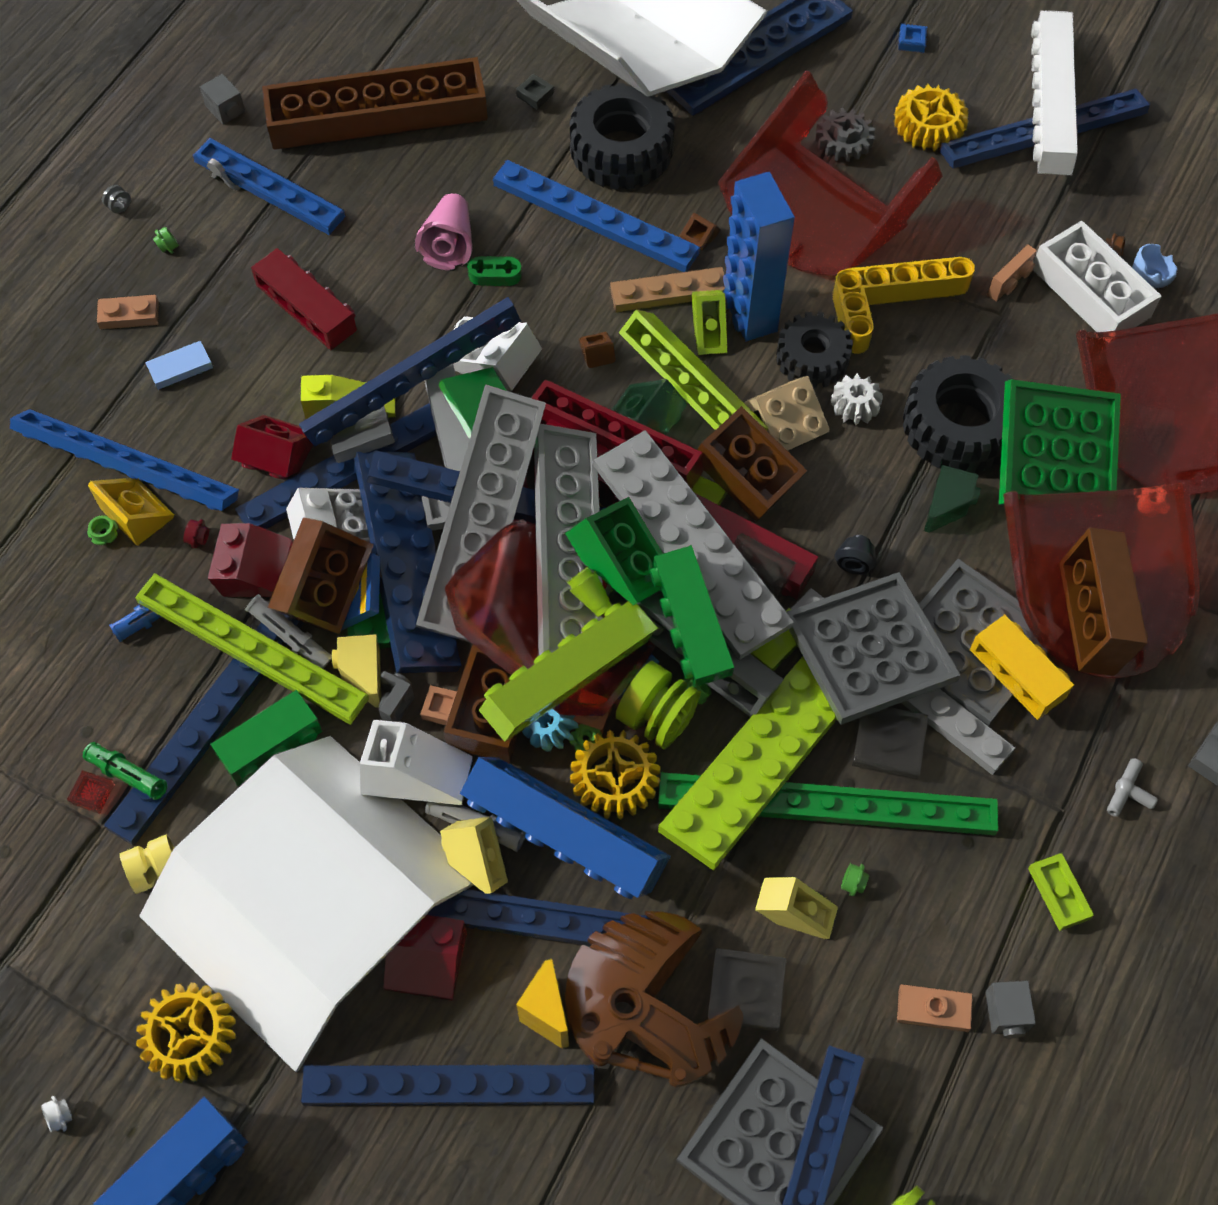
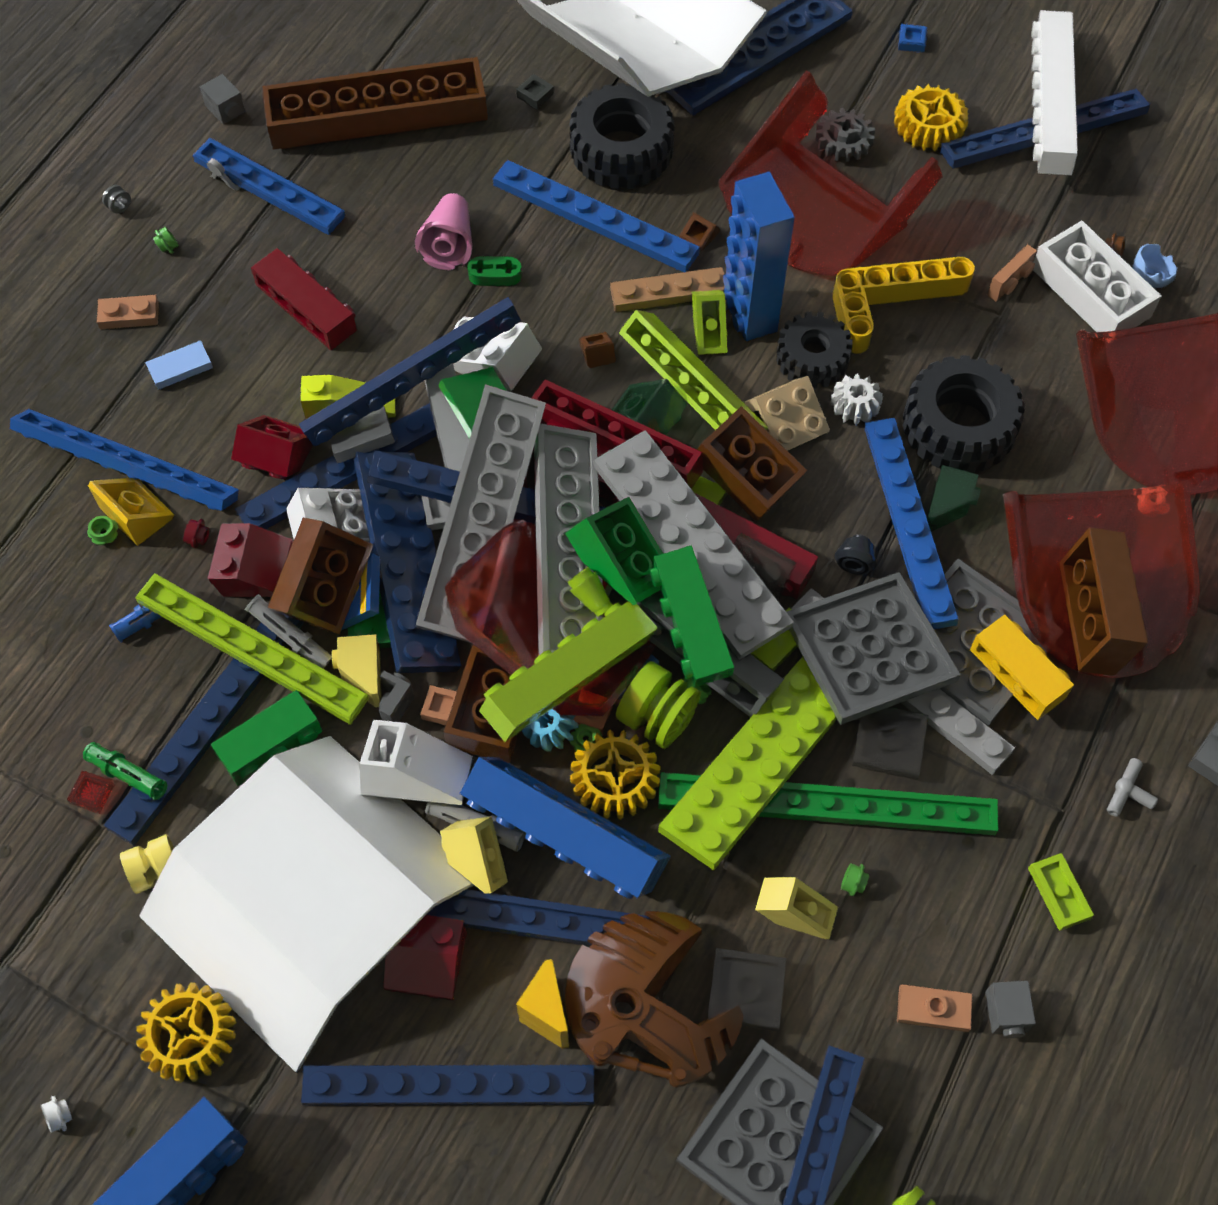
green plate [999,379,1121,516] -> none
none -> blue plate [865,418,958,629]

